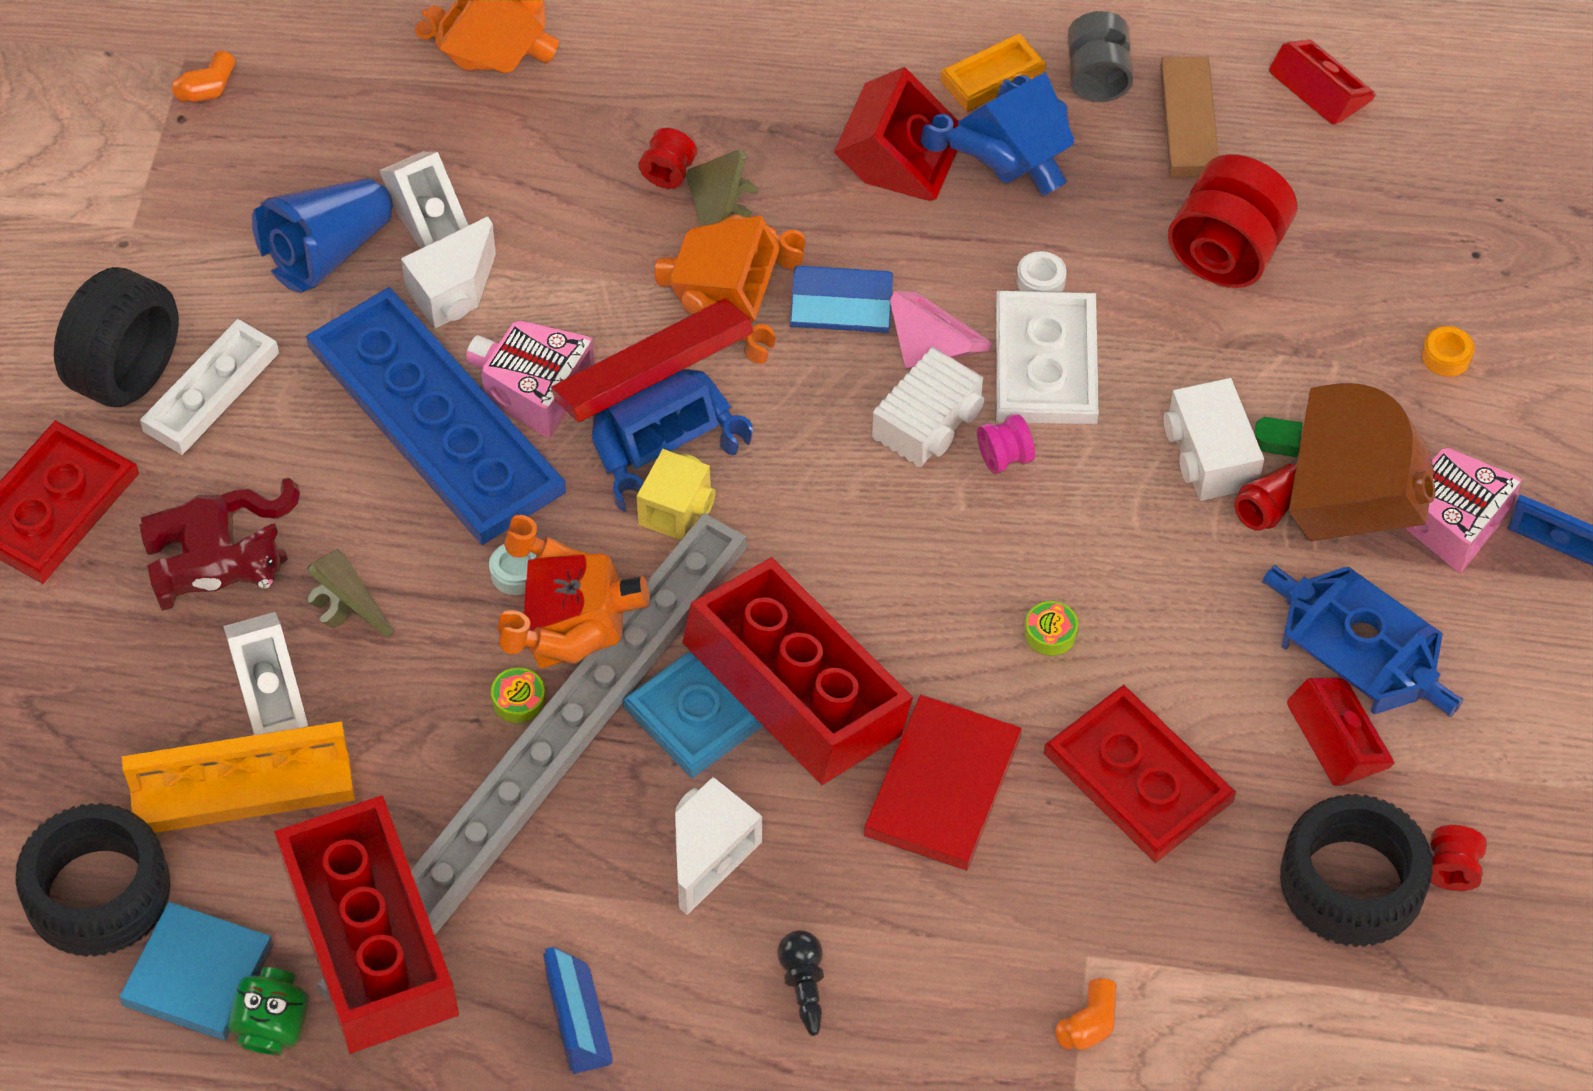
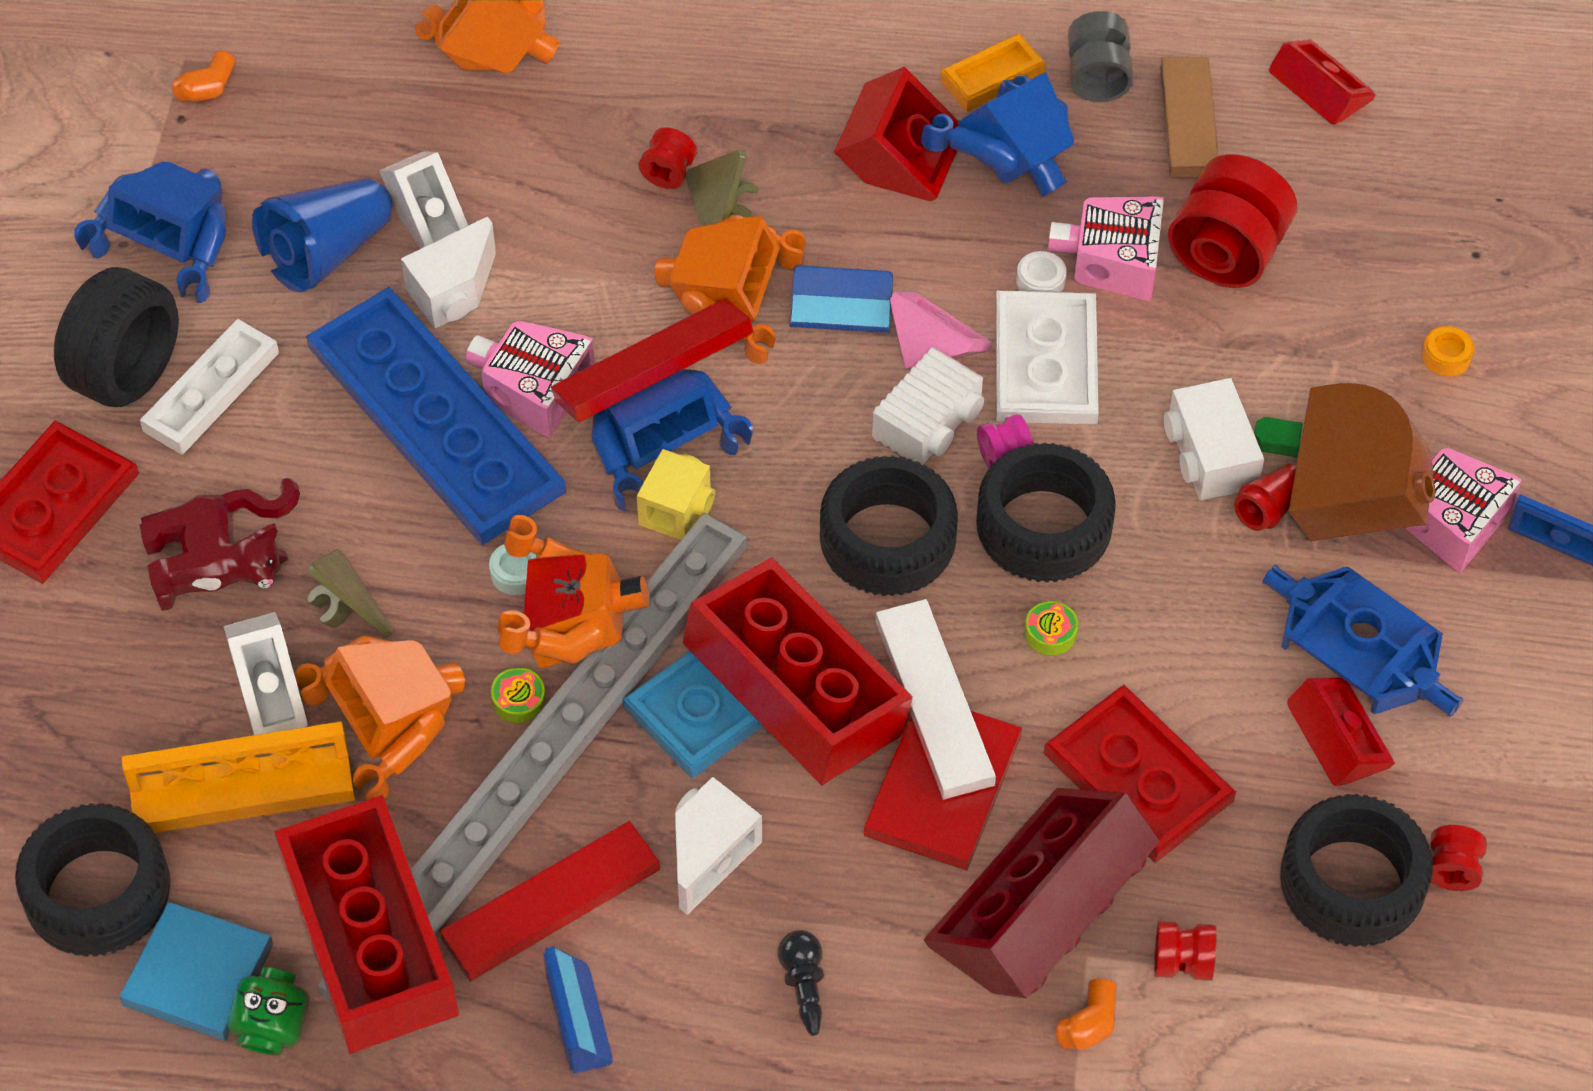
none -> blue torso [74,162,227,303]
none -> orange torso [295,635,465,800]
none -> red tile [440,821,660,982]
none -> black tyre [820,456,958,596]
none -> white tile [876,599,996,800]
none -> dark red slope [923,788,1160,999]
none -> black tyre [976,443,1116,582]
none -> torso [1048,197,1164,301]
none -> red wheel [1154,921,1216,981]

